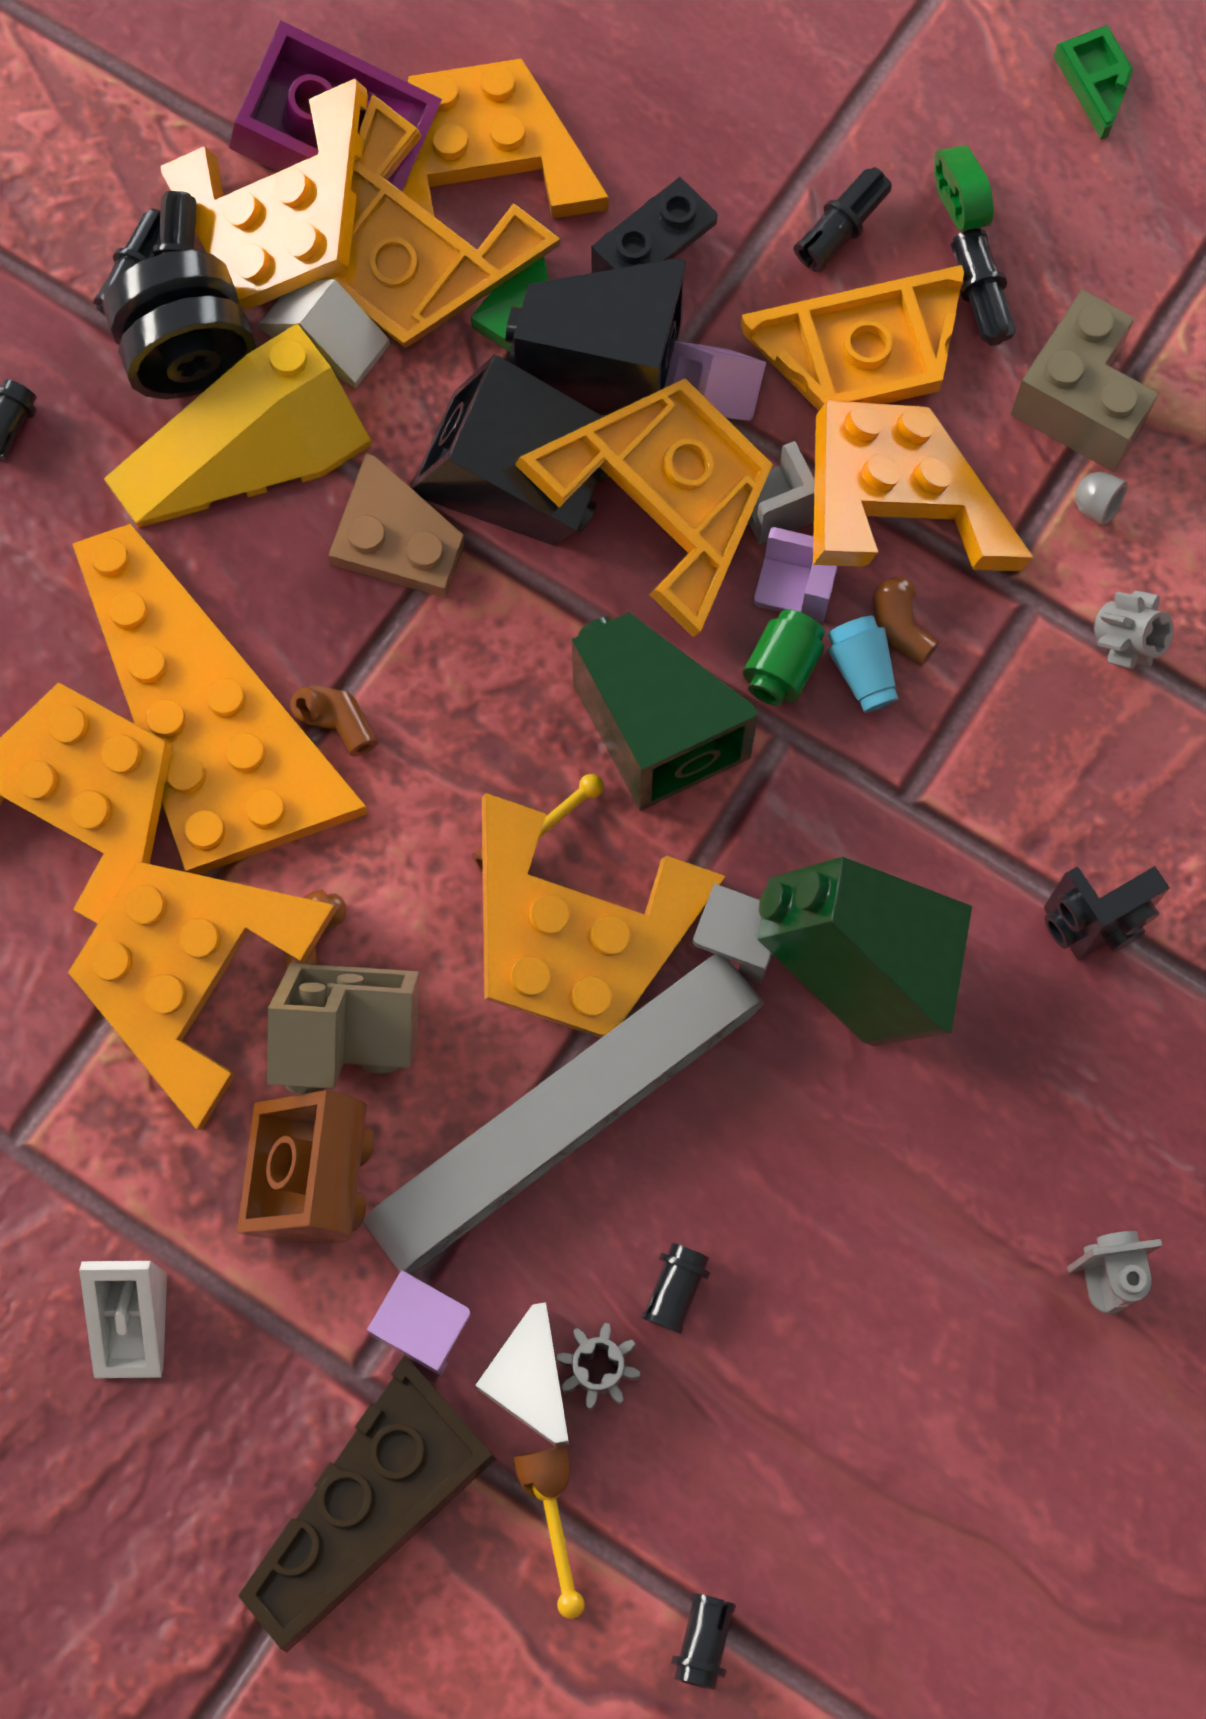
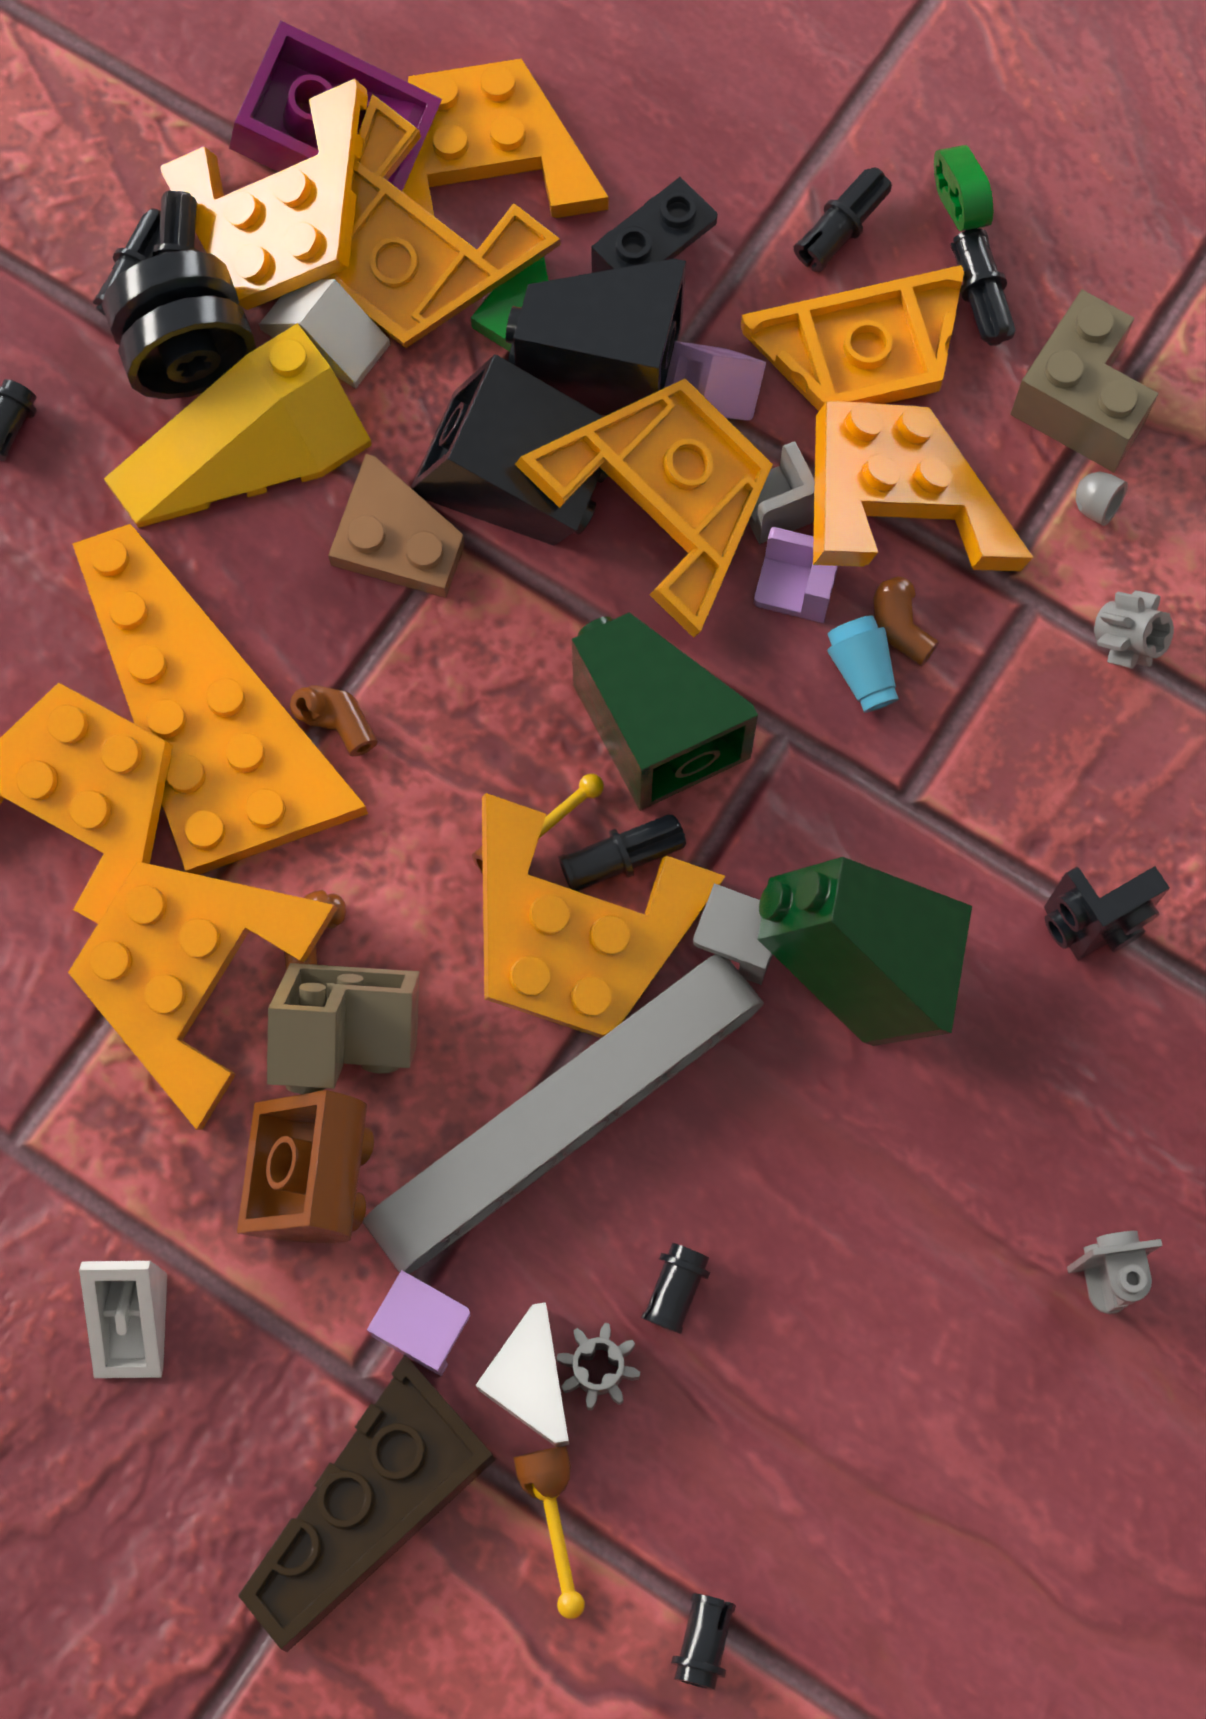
green brick [742,609,825,706] -> none
green tile [1053,25,1134,139] -> none
none -> black axle [558,814,686,892]

